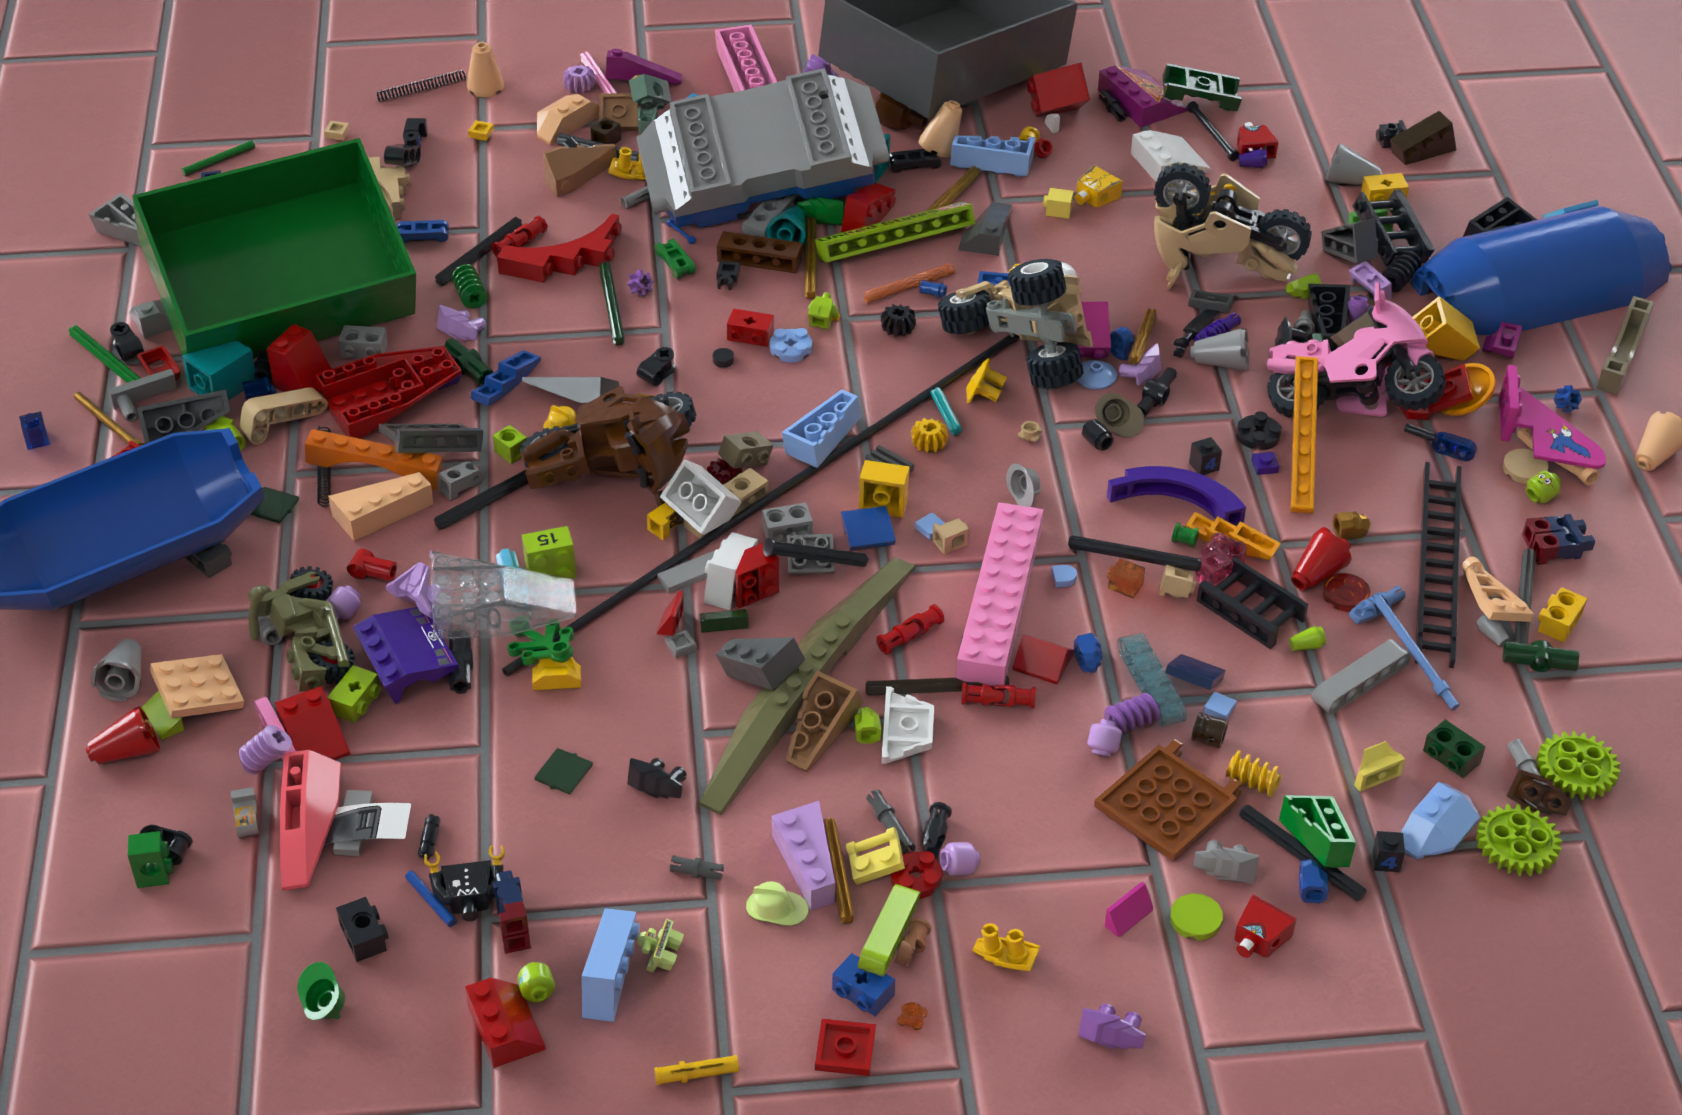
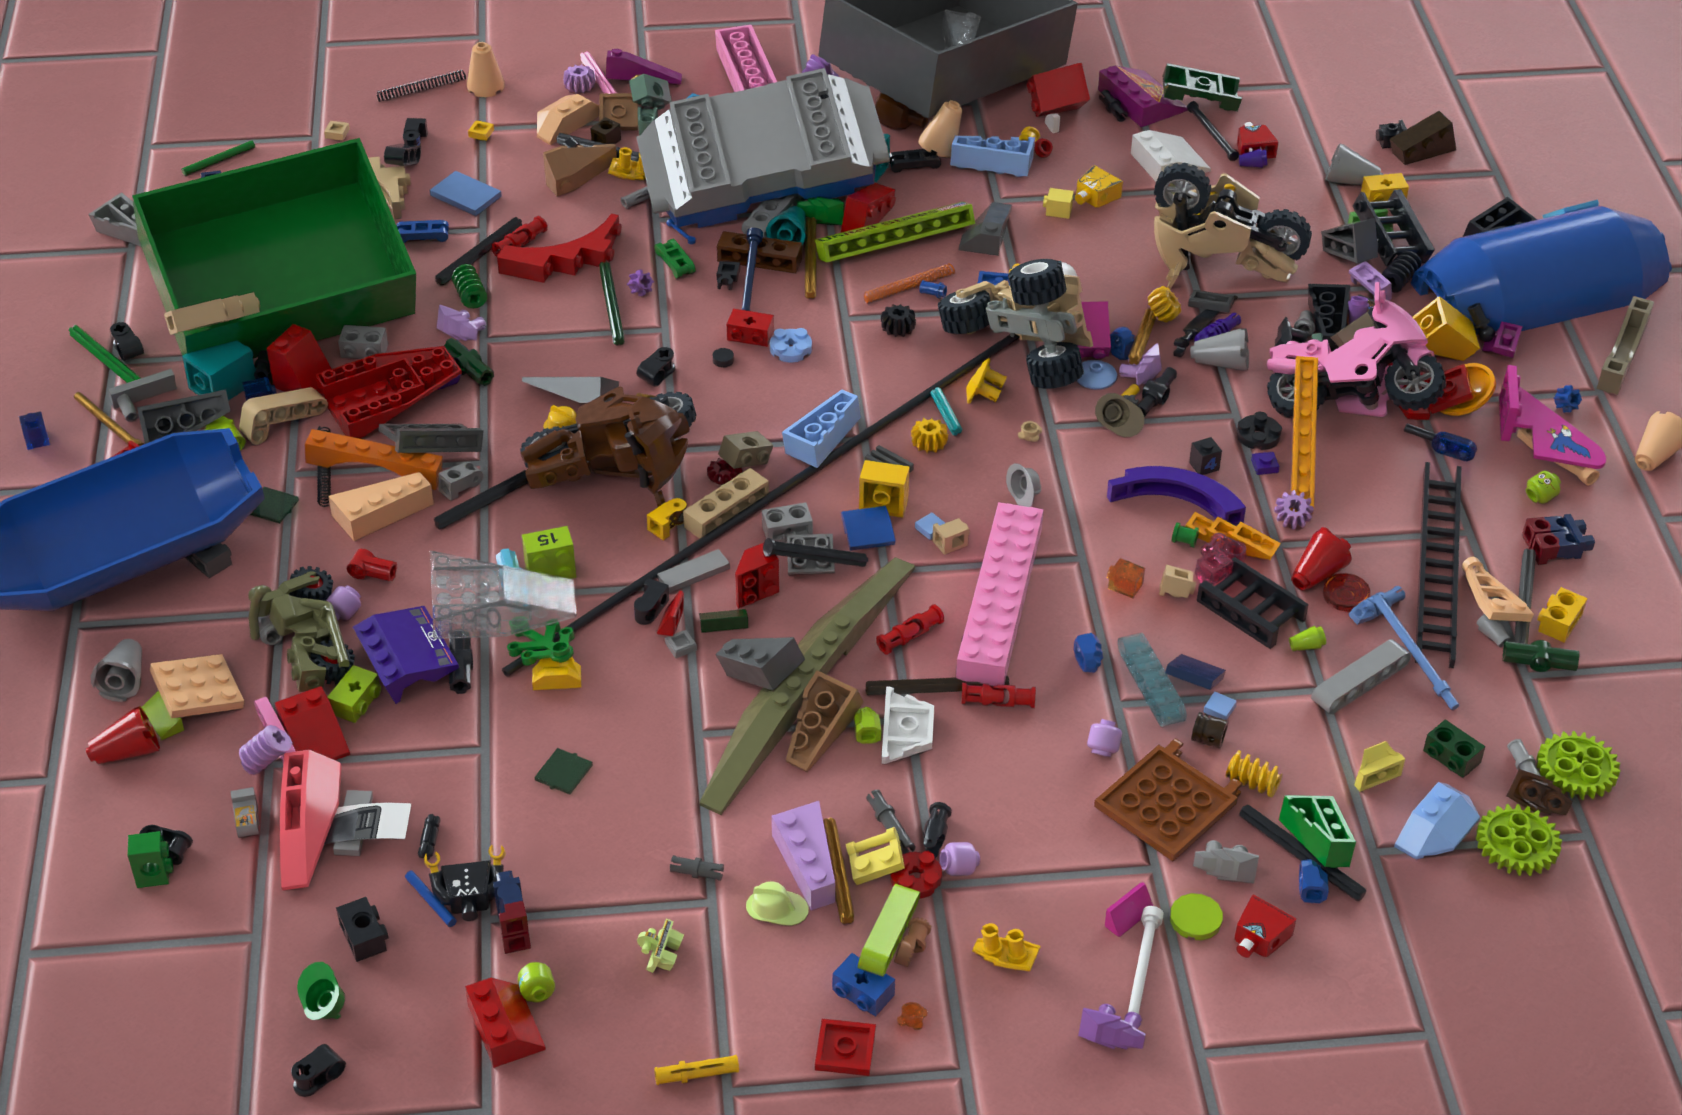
light grey slope [129,300,172,338] -> none
red piece [137,345,181,381] -> none
lavender piece [386,562,451,624] -> none
blue slope [470,350,541,406] -> none
lime brick [493,425,527,464] -> none
light blue wedge [582,908,640,1022] -> none
black connector [627,758,687,799] -> none
white slope [660,460,742,535] -> none
white wedge [704,532,758,610] -> none
lime piece [807,292,840,330] -> none
pearl gold axle [926,166,980,211] -> none
red slope [1012,634,1074,685] -> none
light blue tile [1051,565,1077,588] -> none
black axle [1068,535,1202,572] -> none
black brick [1082,419,1114,451] -> none
medium lavender piece [1104,693,1161,734] -> none
lime rock [1285,273,1322,300] -> none
pearl gold rock [1332,511,1371,540] -> none
black brick [1373,831,1405,872] -> none
tan tile [1502,449,1549,484] -> none
none -> tan arch [164,292,260,335]
none -> black piece [291,1044,346,1097]
none -> medium blue tile [430,171,502,216]
none -> black leg [634,578,669,625]
none -> dark blue piece [742,227,763,311]
none -> clear wedge [942,9,981,49]
none -> yellow arm [1121,384,1140,405]
none -> white piece [1128,906,1164,1014]
none -> yellow gear [1147,286,1181,323]
none -> lavender gear [1274,490,1314,530]
none -> black pin [1467,303,1495,342]

